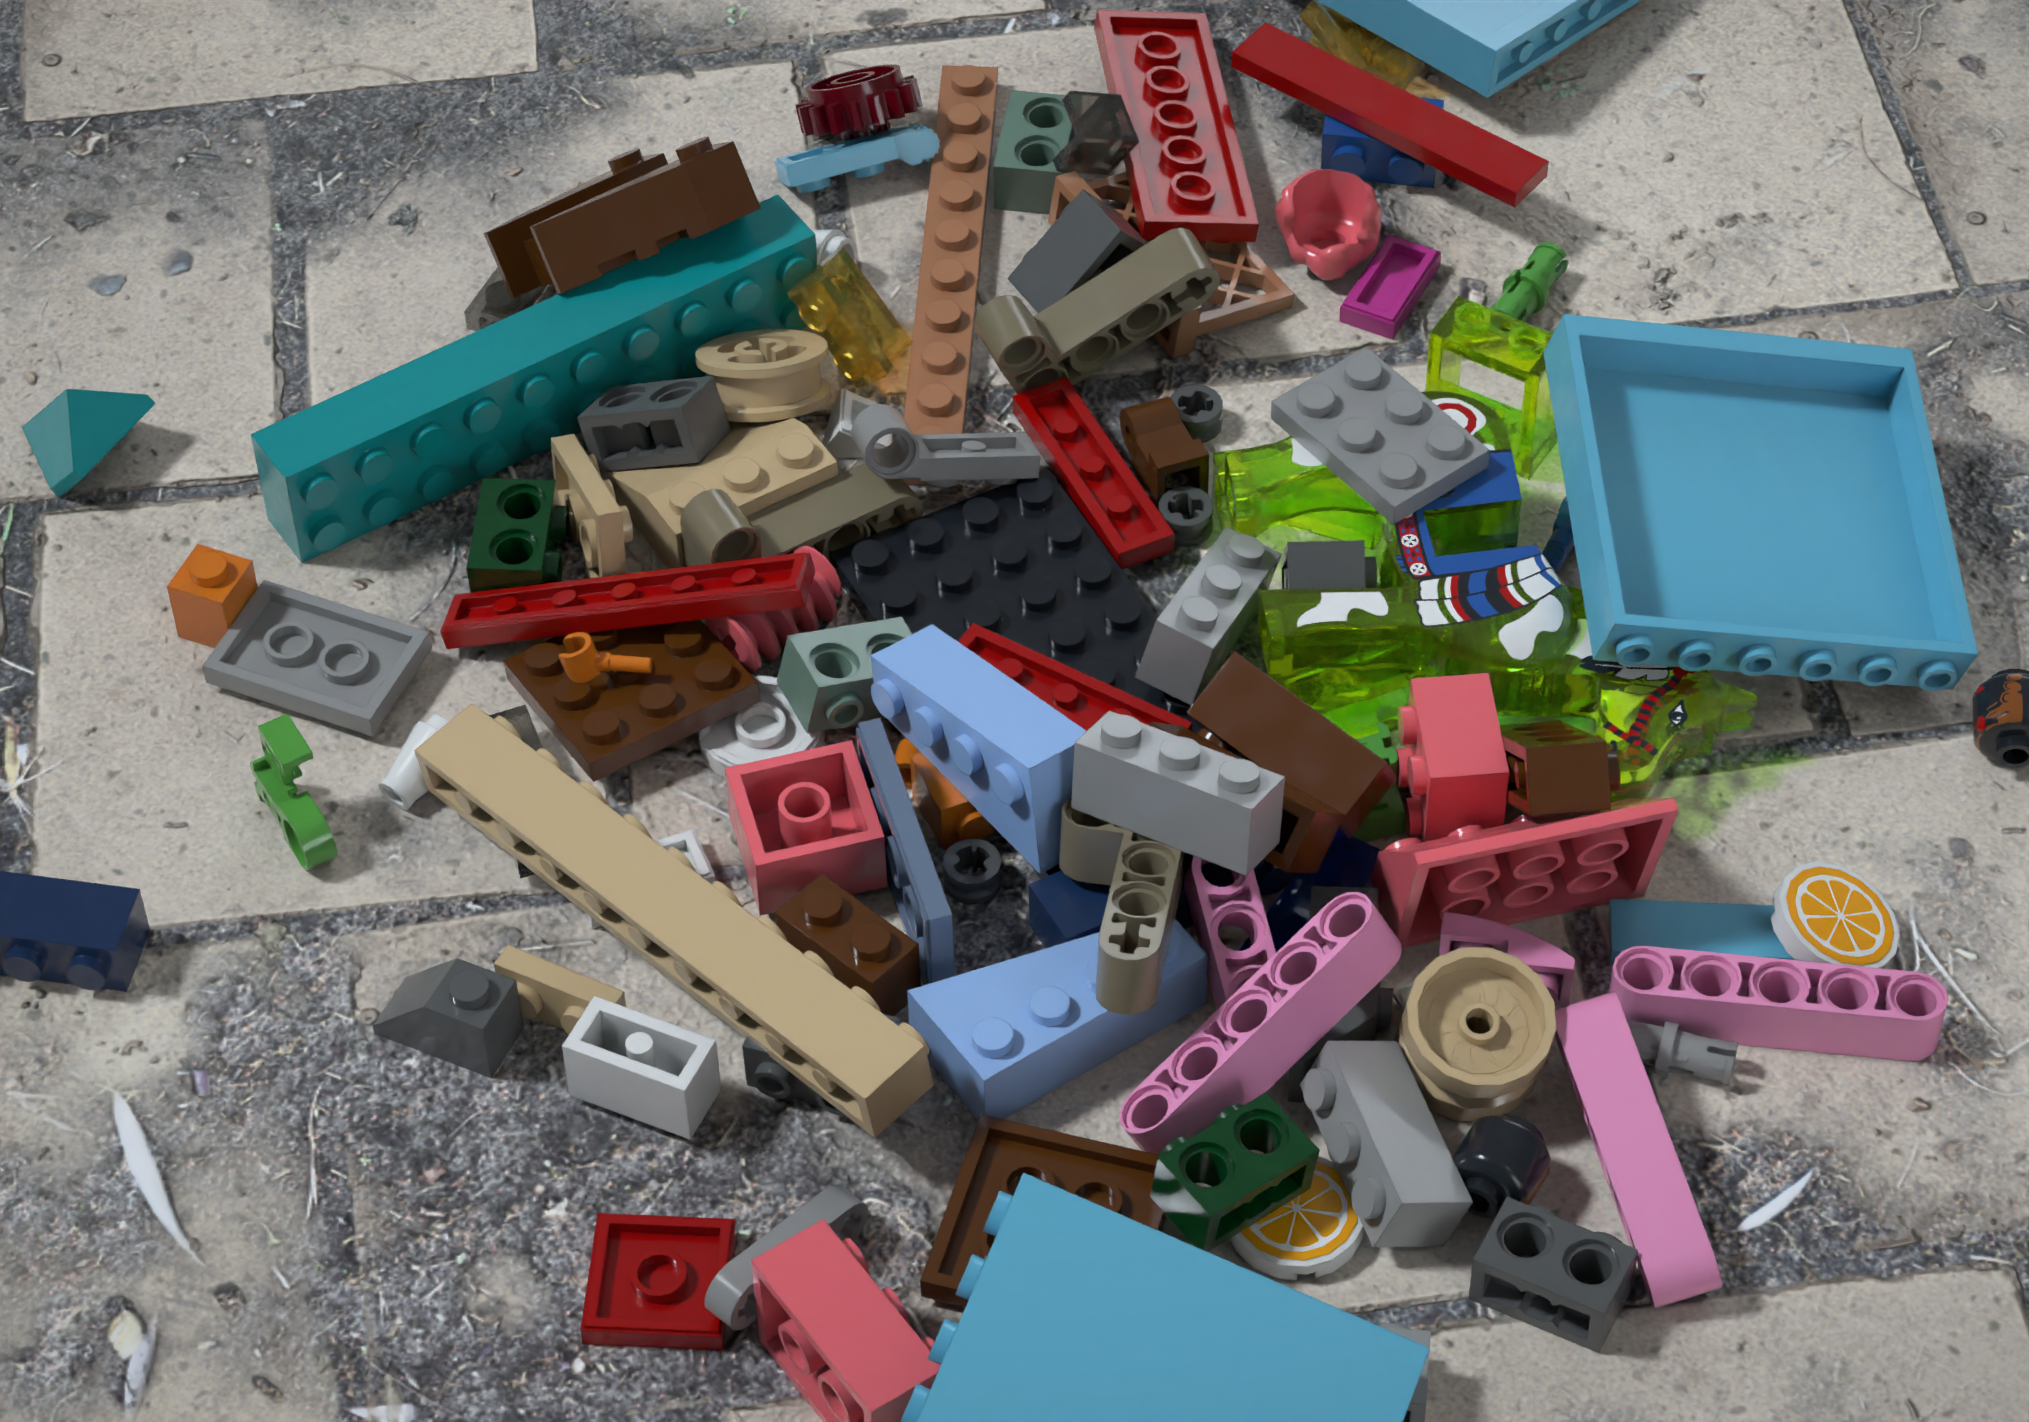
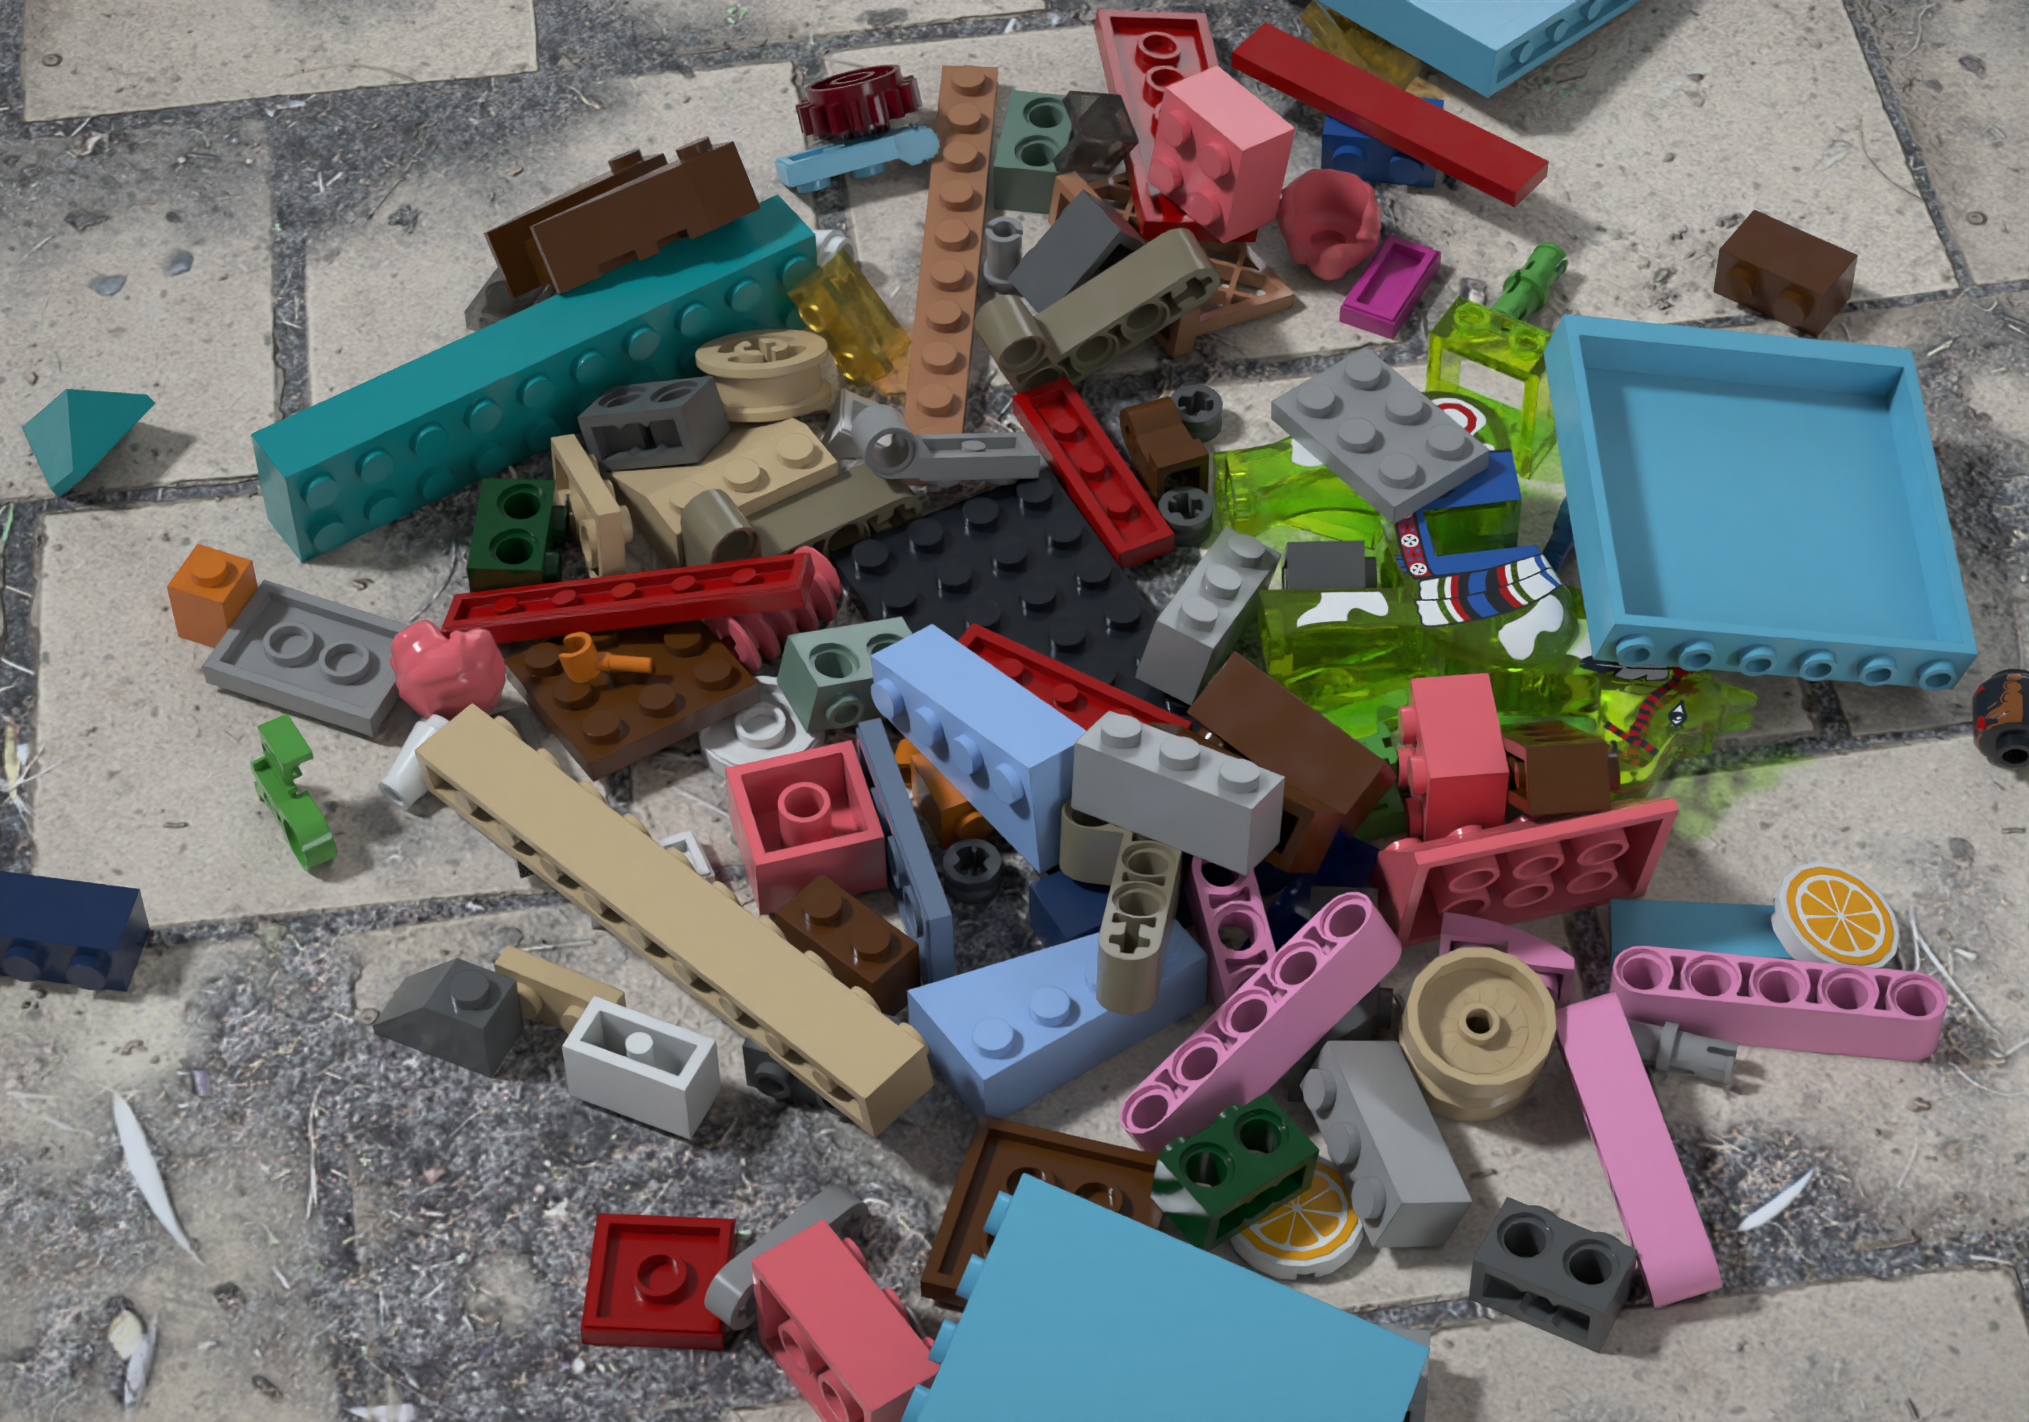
black head [1452,1114,1551,1218] -> none
none -> coral hair [389,619,506,721]
none -> light grey pin [982,216,1023,293]
none -> coral brick [1147,65,1296,244]
none -> reddish brown brick [1713,210,1858,338]

